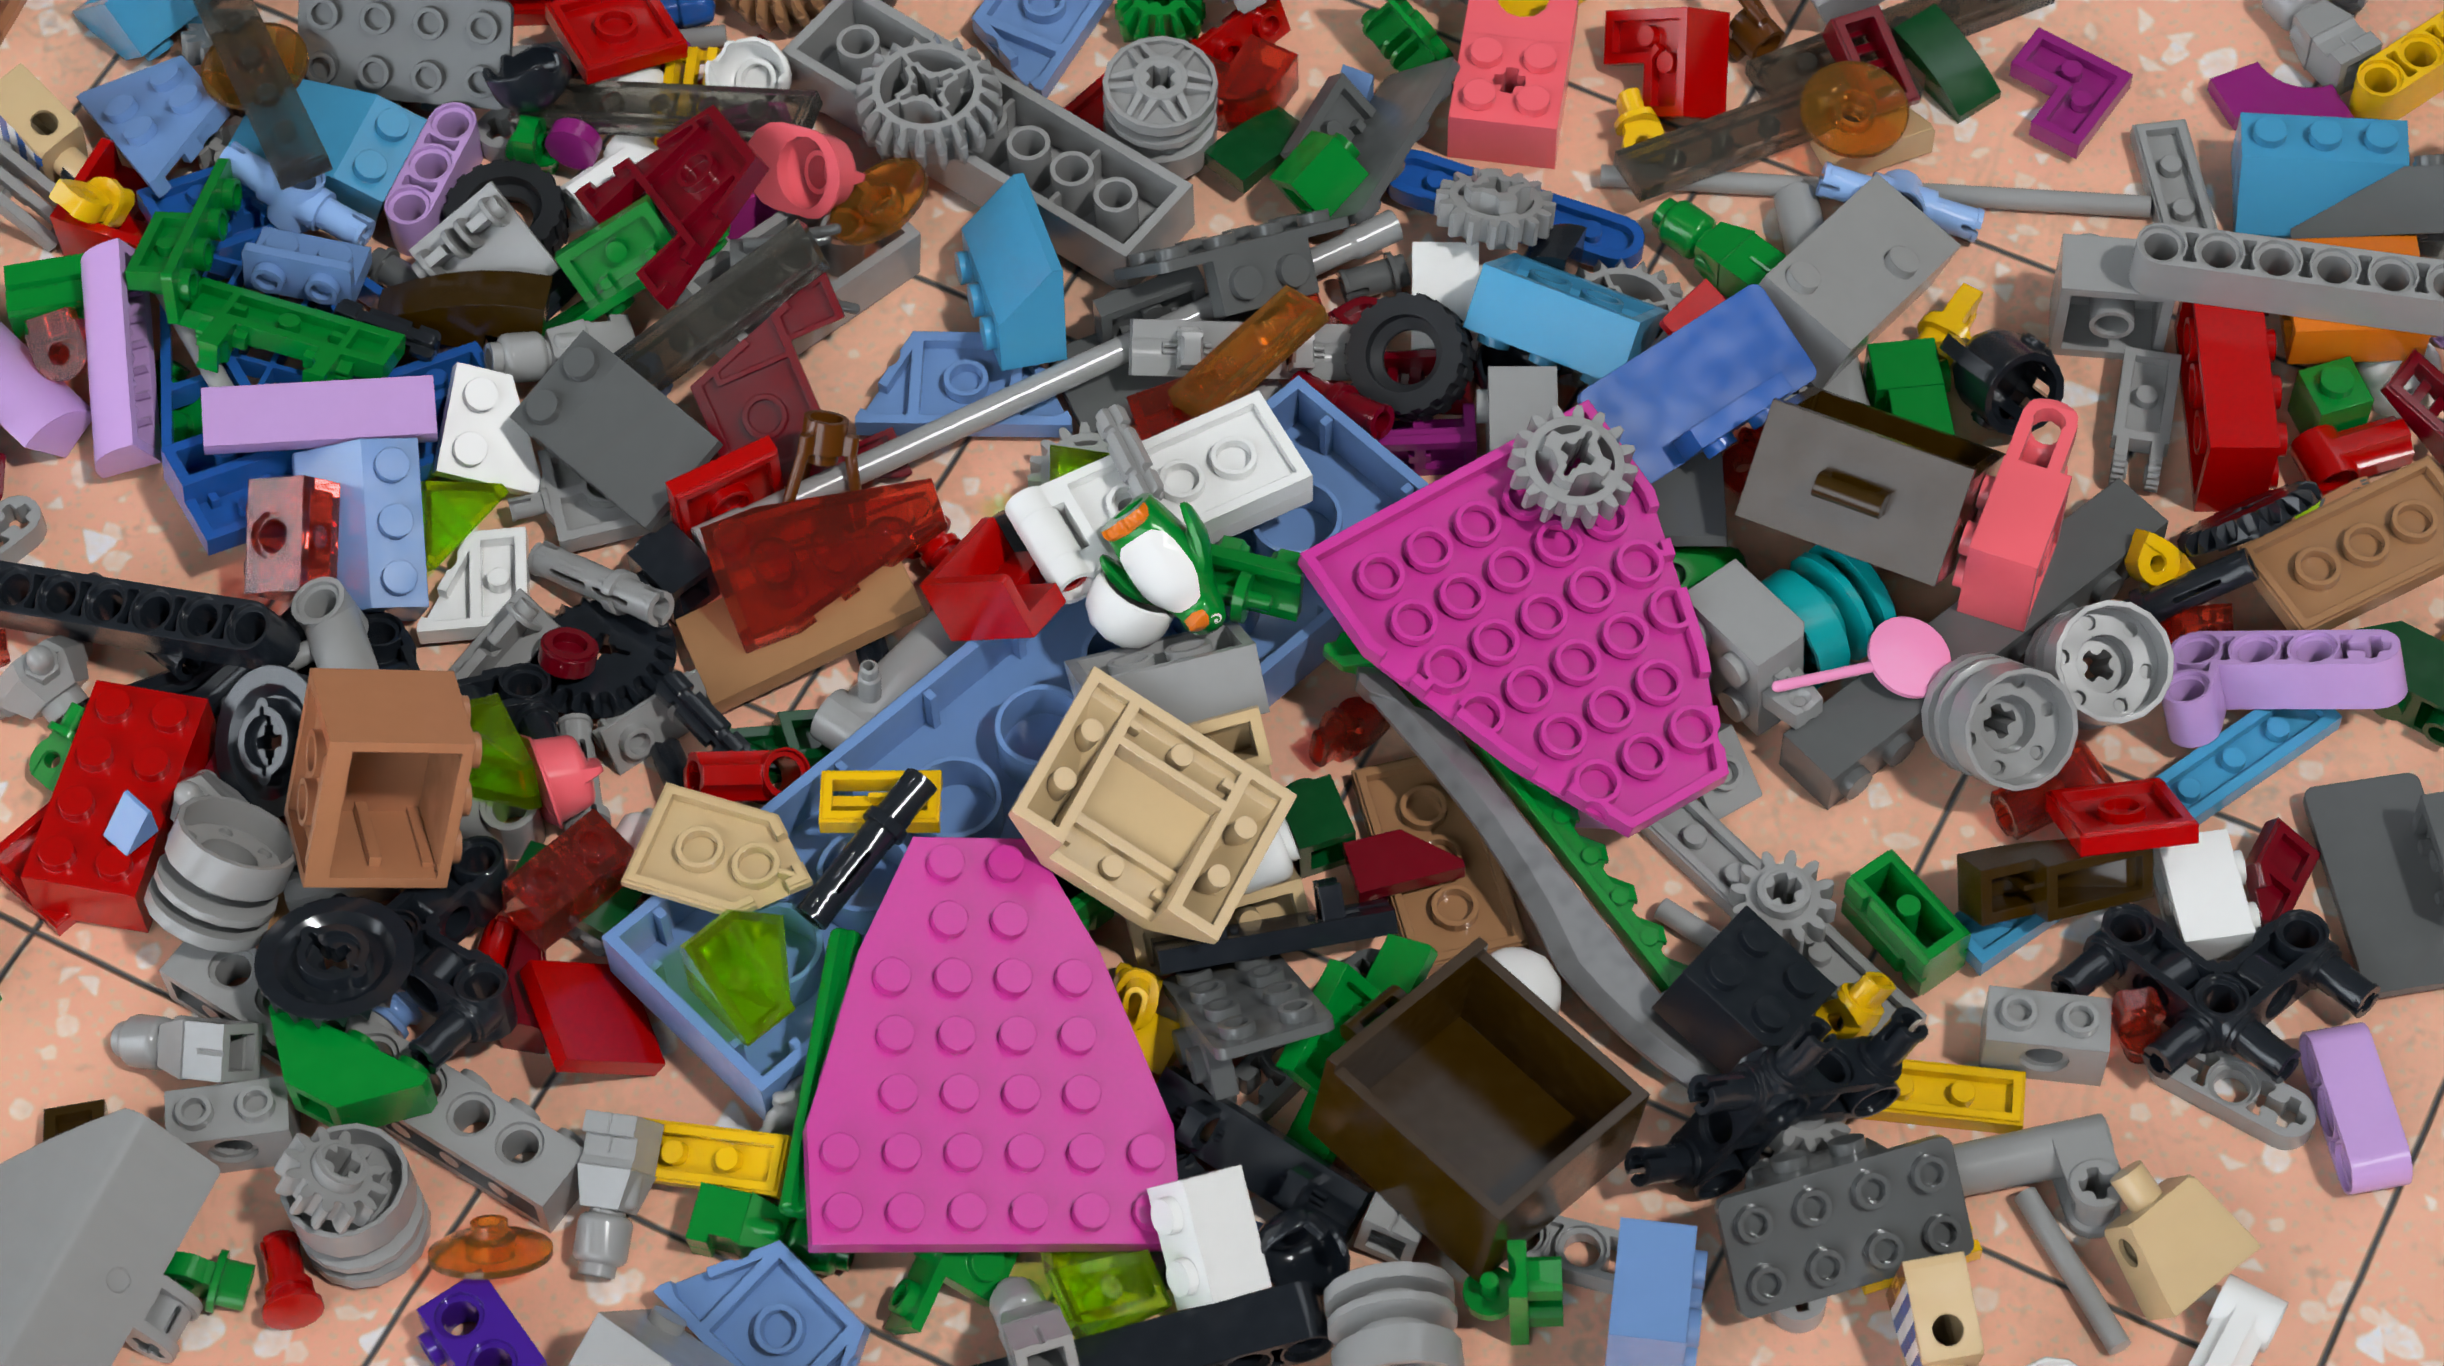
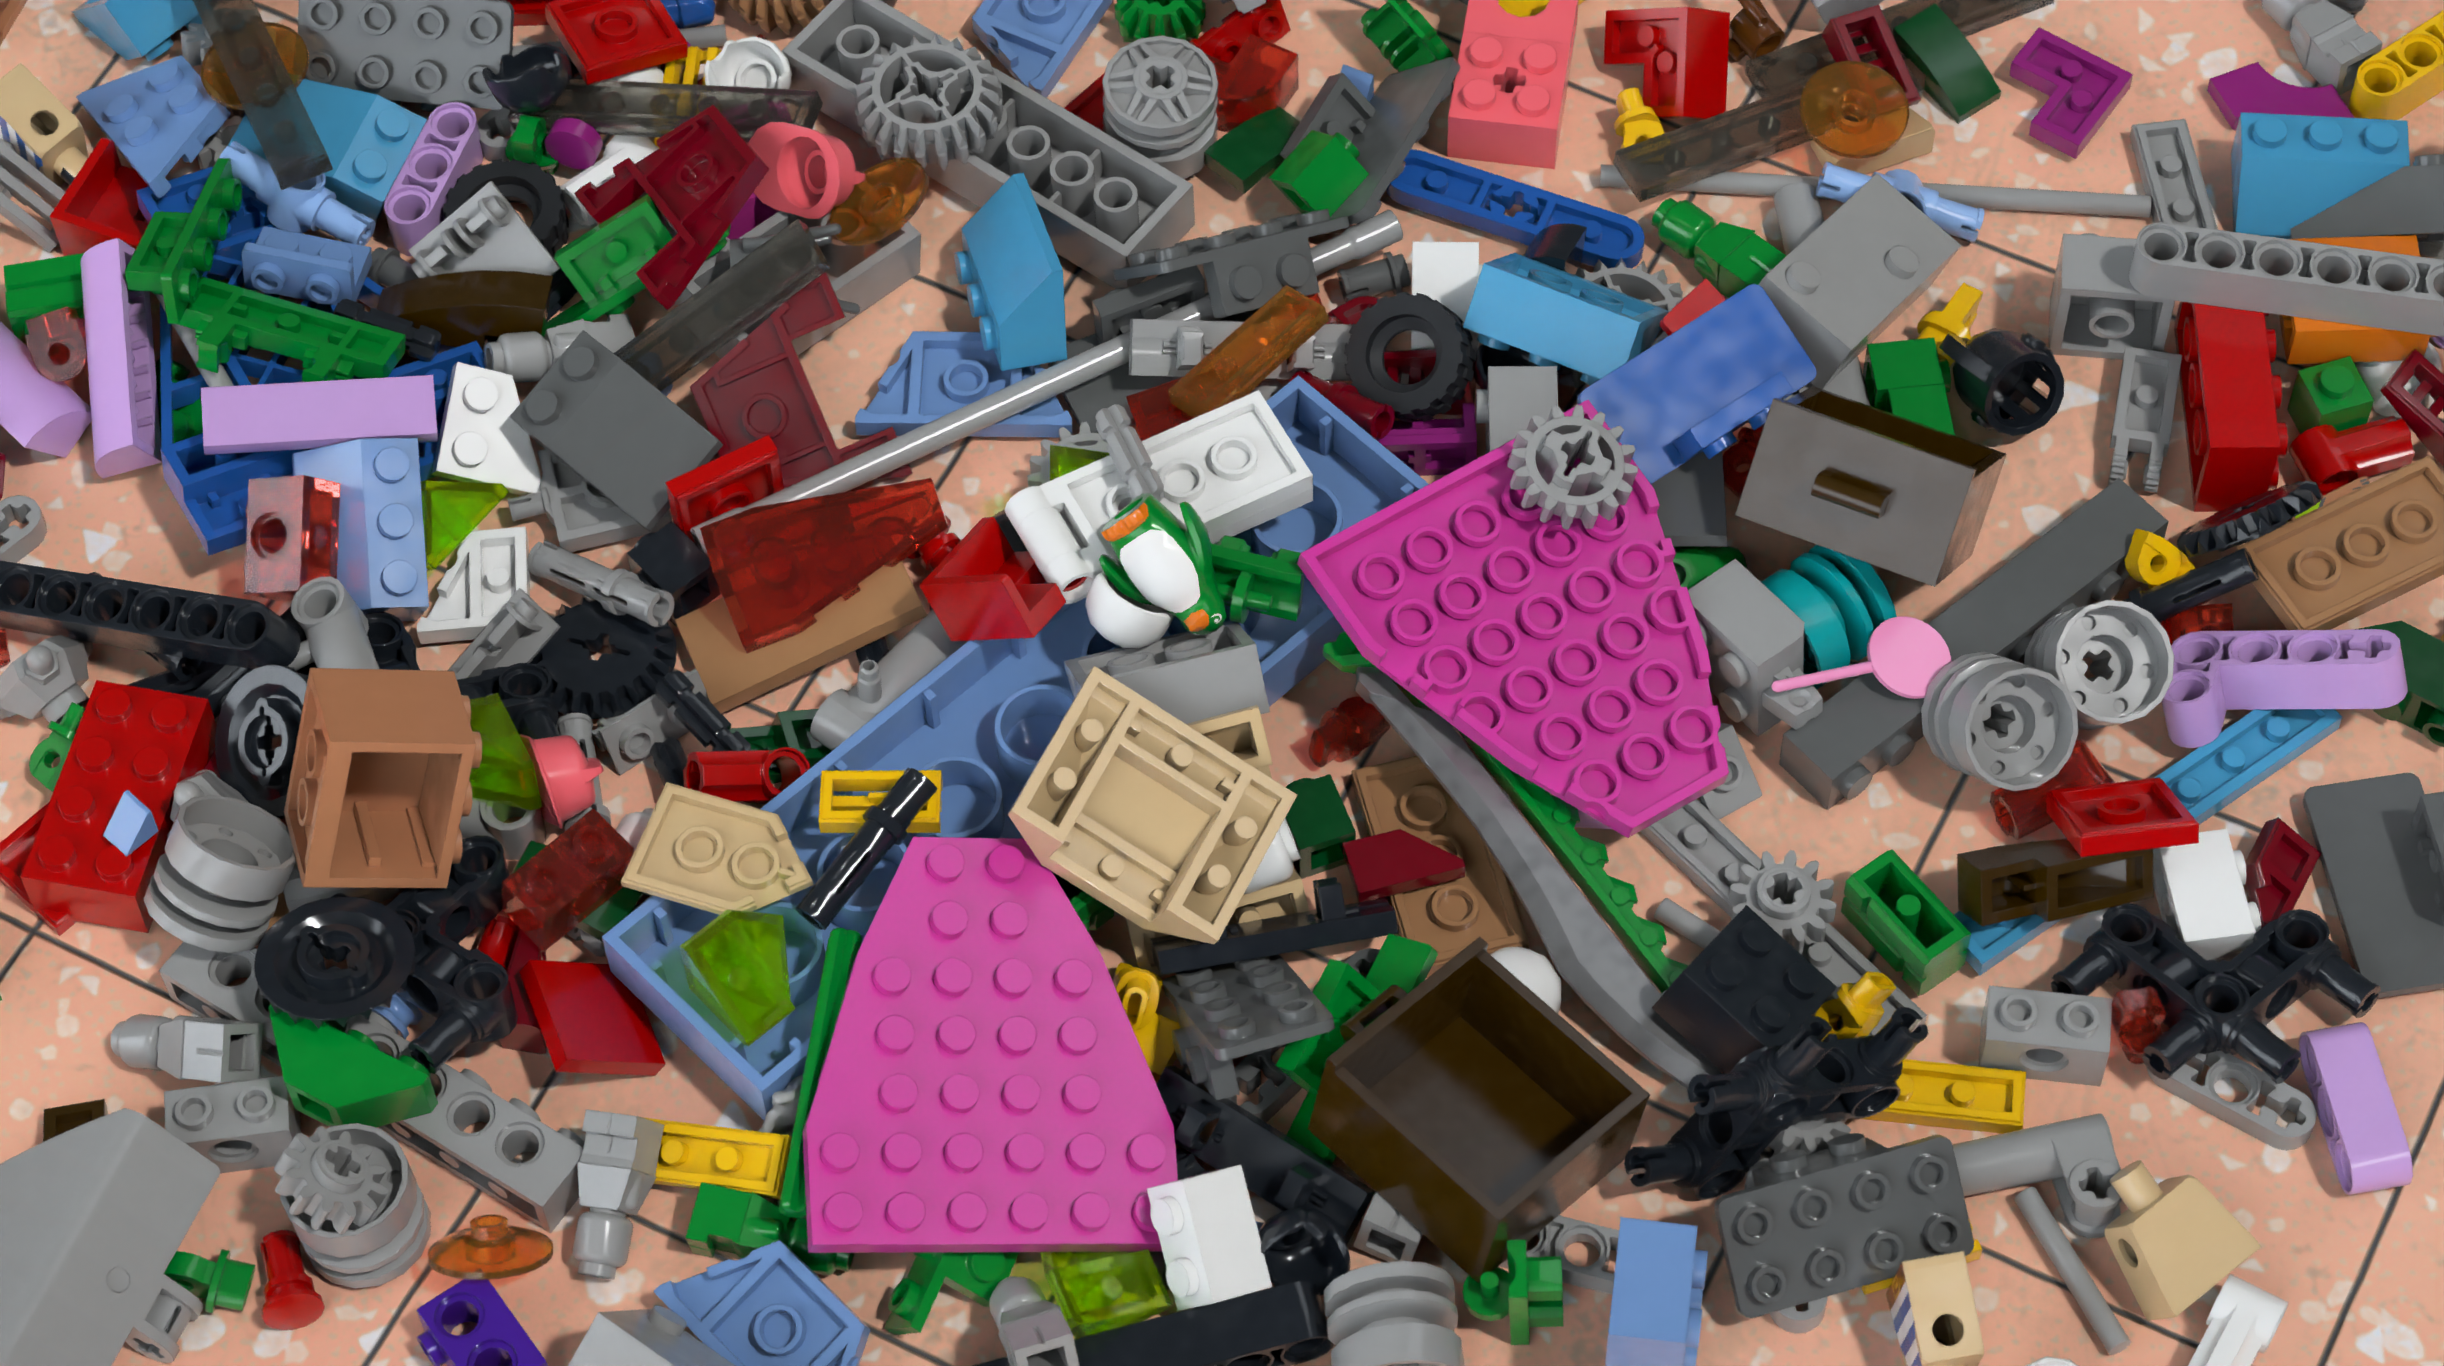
yellow piece [49,176,135,228] -> none
dark red tile [538,627,599,679] -> none
reddish brown plant [779,410,866,534] -> none
light grey gear [1434,168,1556,250] -> none
coral brick [1952,398,2078,632] -> none

